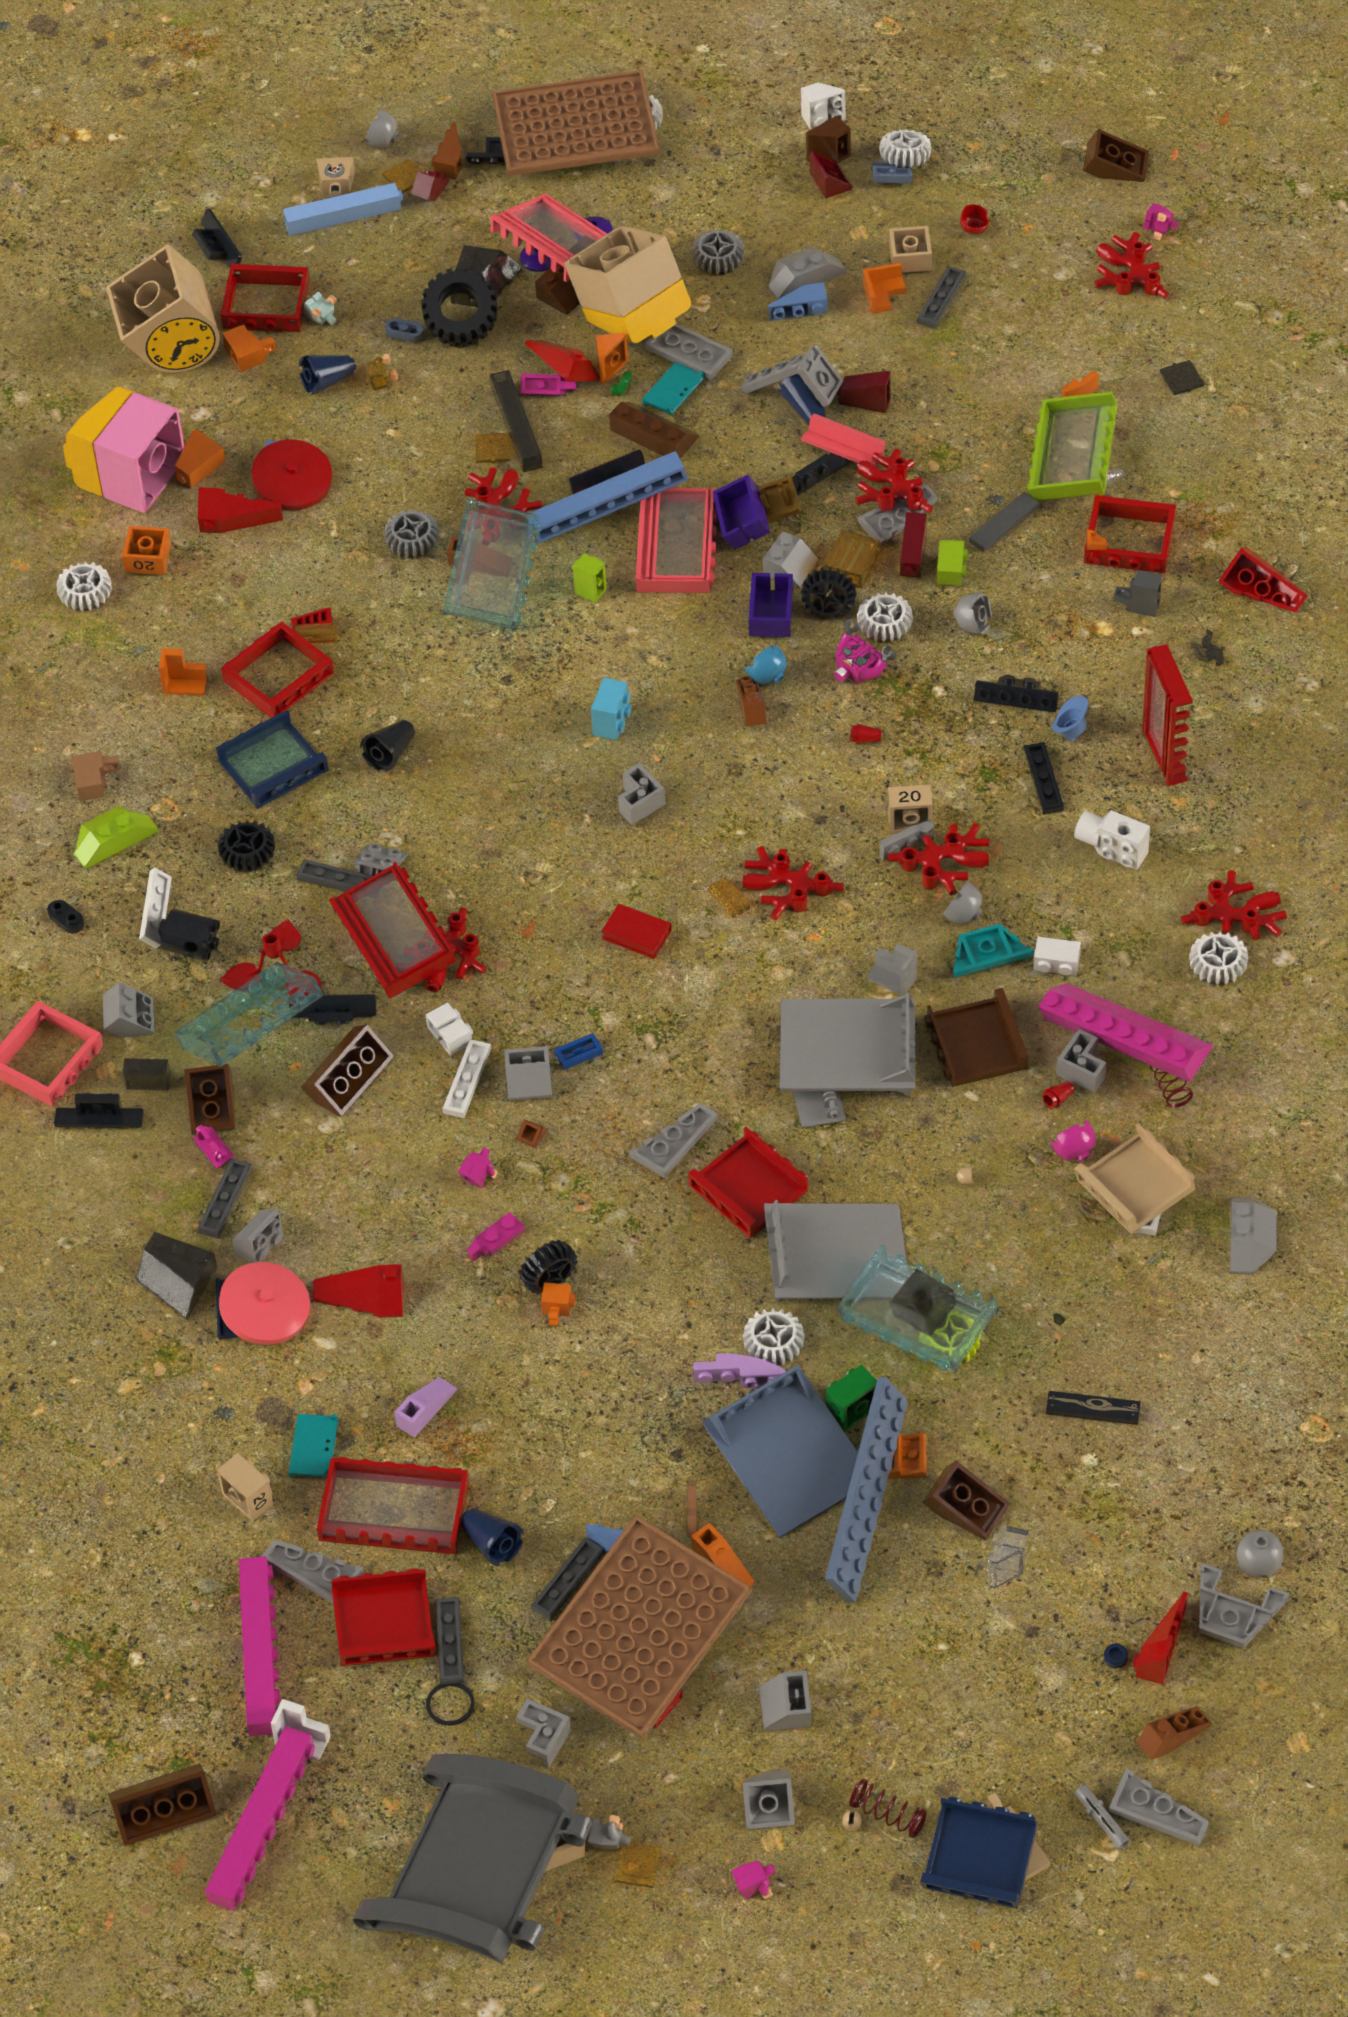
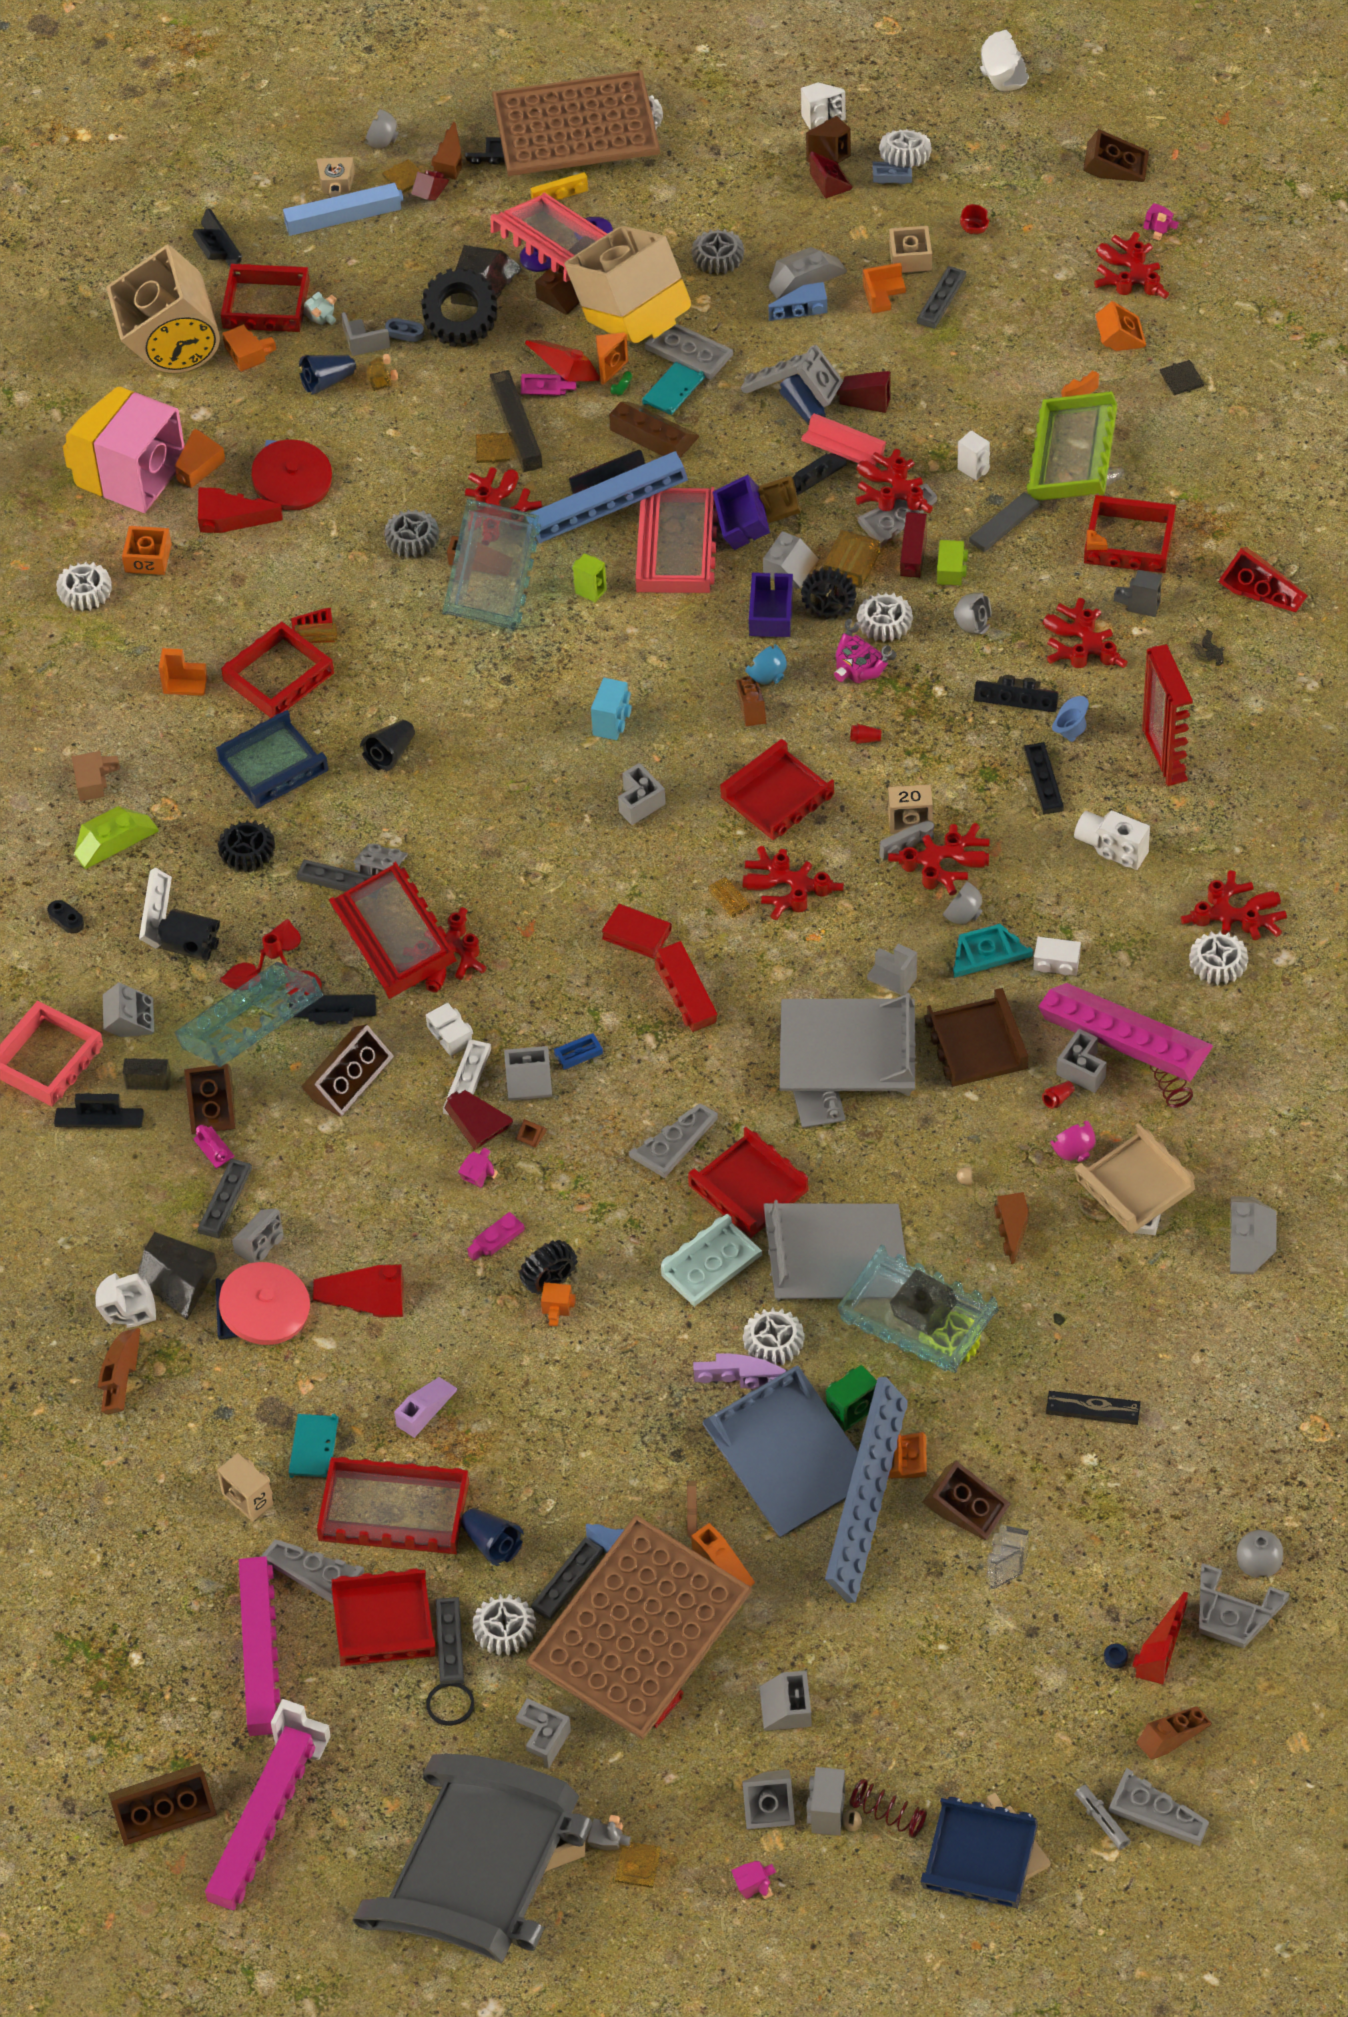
none -> white brick [96,1273,156,1328]
none -> dark orange slope [97,1328,141,1415]
none -> light grey panel [341,312,390,356]
none -> dark red slope [444,1090,513,1150]
none -> white gear [472,1594,536,1656]
none -> yellow plate [530,172,588,200]
none -> red wedge [655,941,718,1032]
none -> light aqua bracket [661,1214,762,1307]
none -> red panel [720,739,835,840]
none -> light grey brick [807,1767,845,1836]
none -> white brick [958,431,990,481]
none -> white animal [980,30,1029,92]
none -> dark orange slope [994,1192,1028,1264]
none -> red plant [1043,598,1128,668]
none -> orange slope [1095,301,1146,351]

